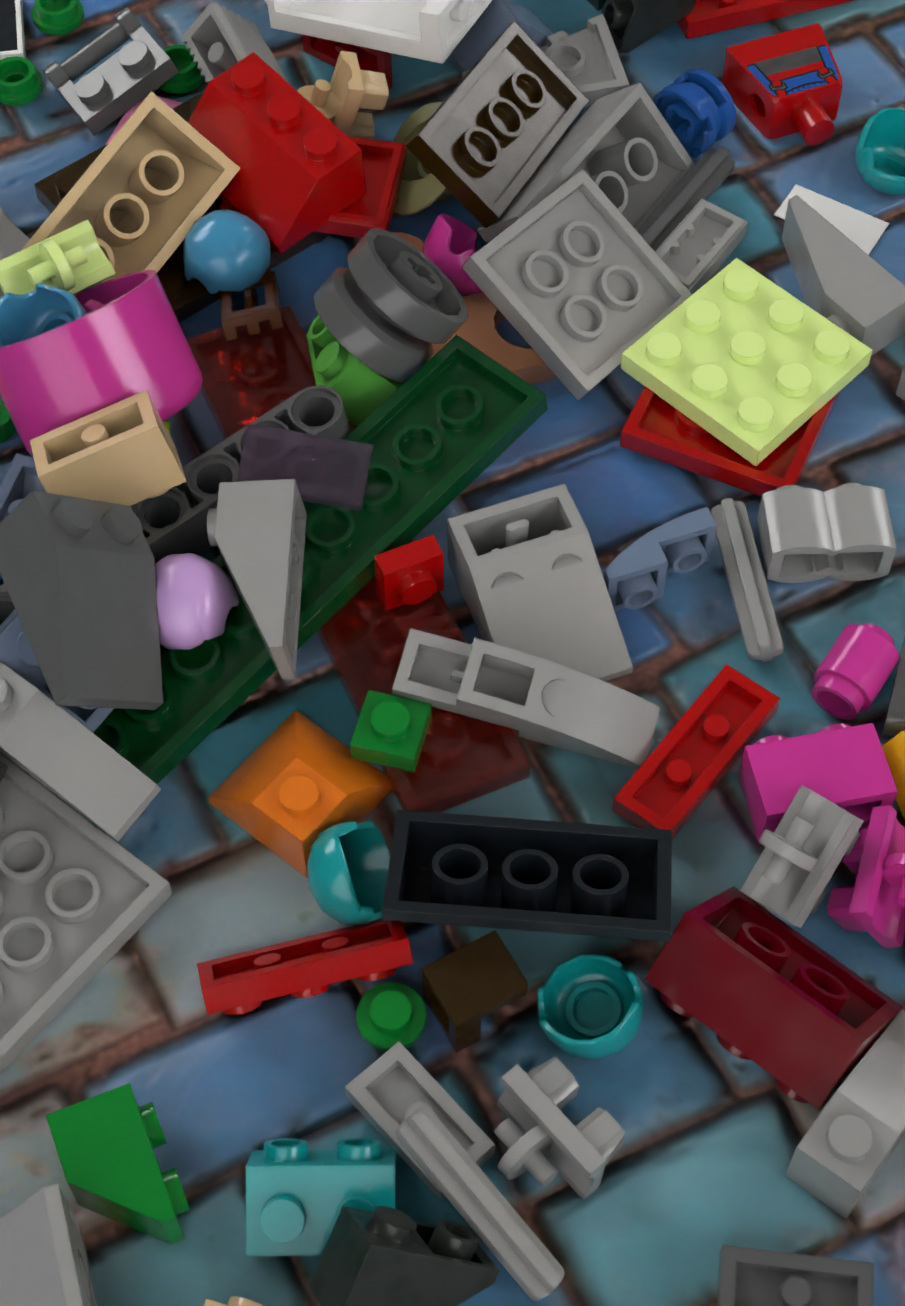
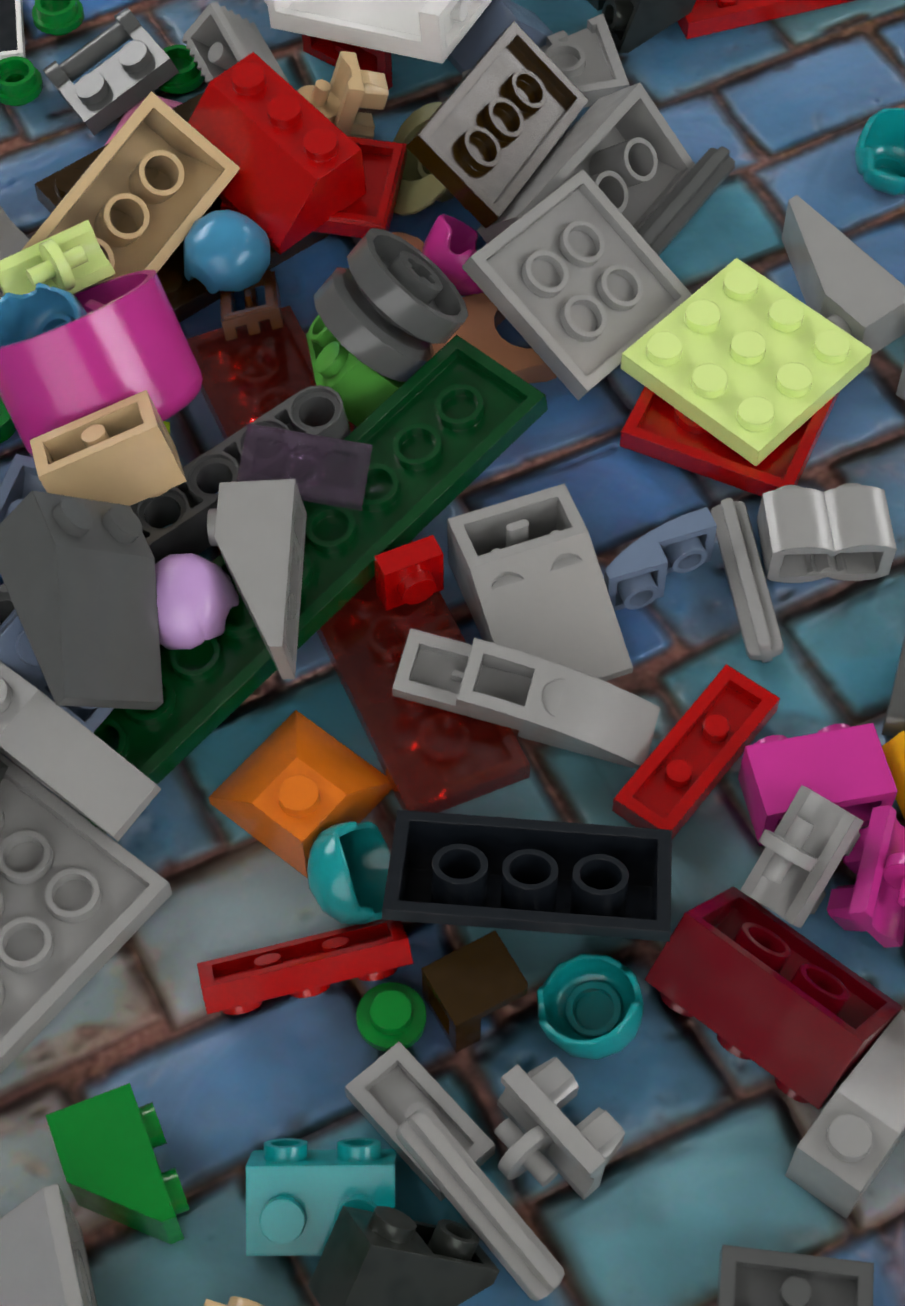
green plate [350,690,432,773] -> none
blue wheel [652,69,736,158] -> none
light grey plate [655,198,749,294] -> none
red torso [722,23,843,146] -> none
white sticker [774,184,890,255] -> none
dark pink brick [811,623,900,720] -> none

